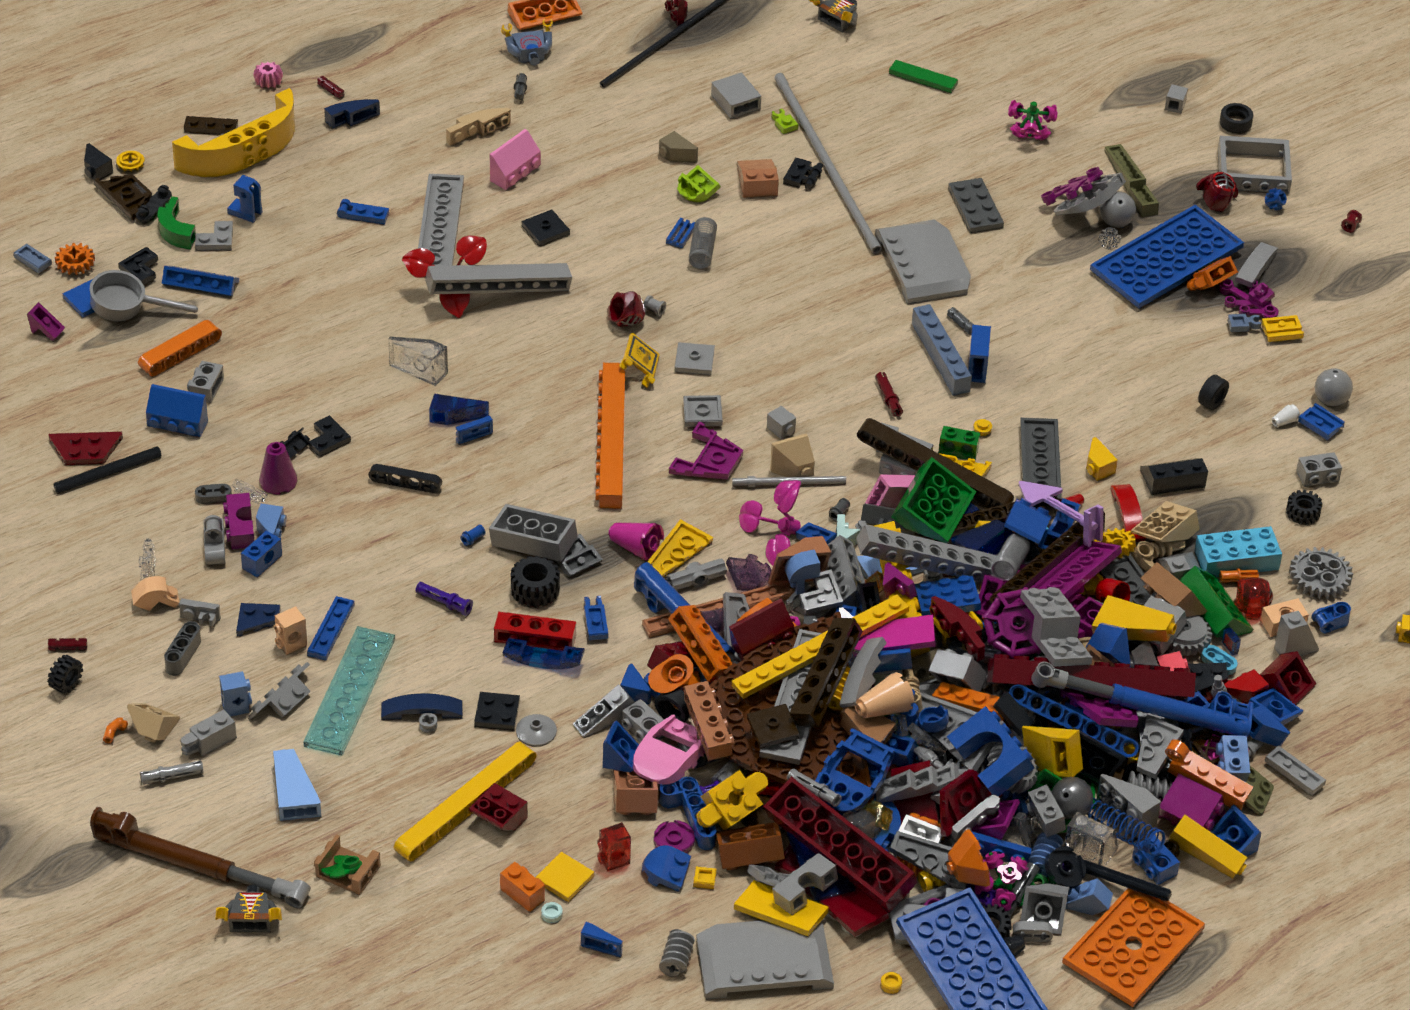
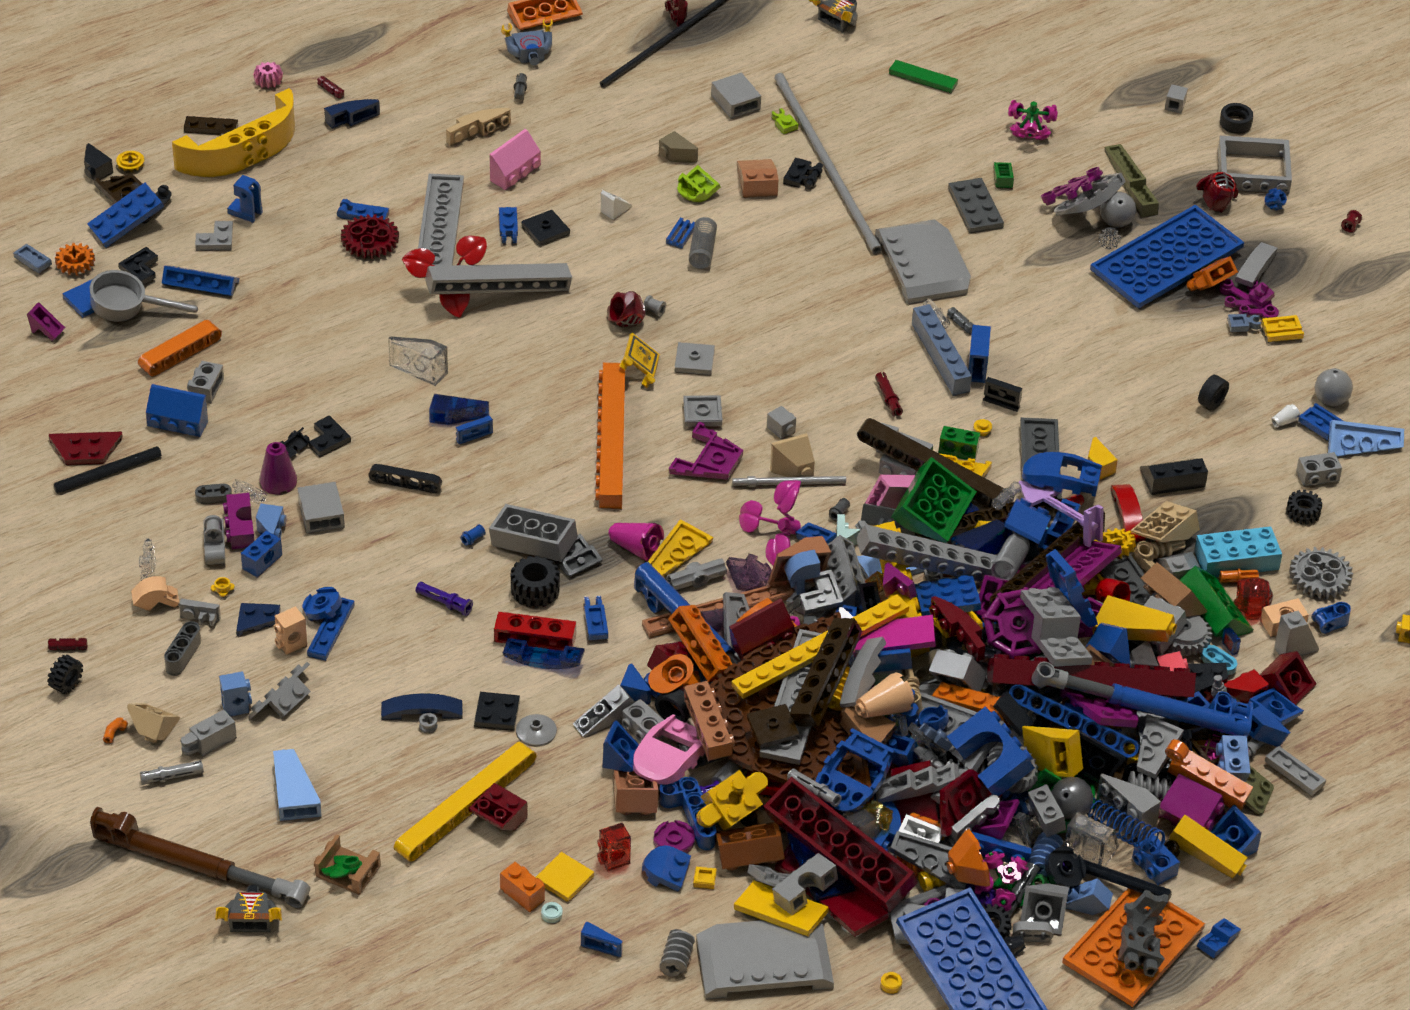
green arch [158,196,196,250] -> none
clear light blue plate [303,626,395,756] -> none
none -> blue plate [87,182,164,248]
none -> yellow plate [211,577,235,597]
none -> light grey brick [297,482,345,533]
none -> blue plate [302,587,342,621]
none -> dark red gear [341,214,399,259]
none -> blue hinge [499,207,518,244]
none -> white slope [601,190,632,220]
none -> sand blue plate [919,723,952,751]
none -> clear axle [923,298,950,329]
none -> black plate [983,377,1023,412]
none -> clear pin [992,481,1022,510]
none -> green slope [994,162,1014,188]
none -> blue slope [1022,452,1102,497]
none -> blue slope [1046,549,1098,627]
none -> dark grey hips [1118,890,1168,977]
none -> blue slope [1197,918,1241,958]
none -> light blue wing [1328,420,1405,457]

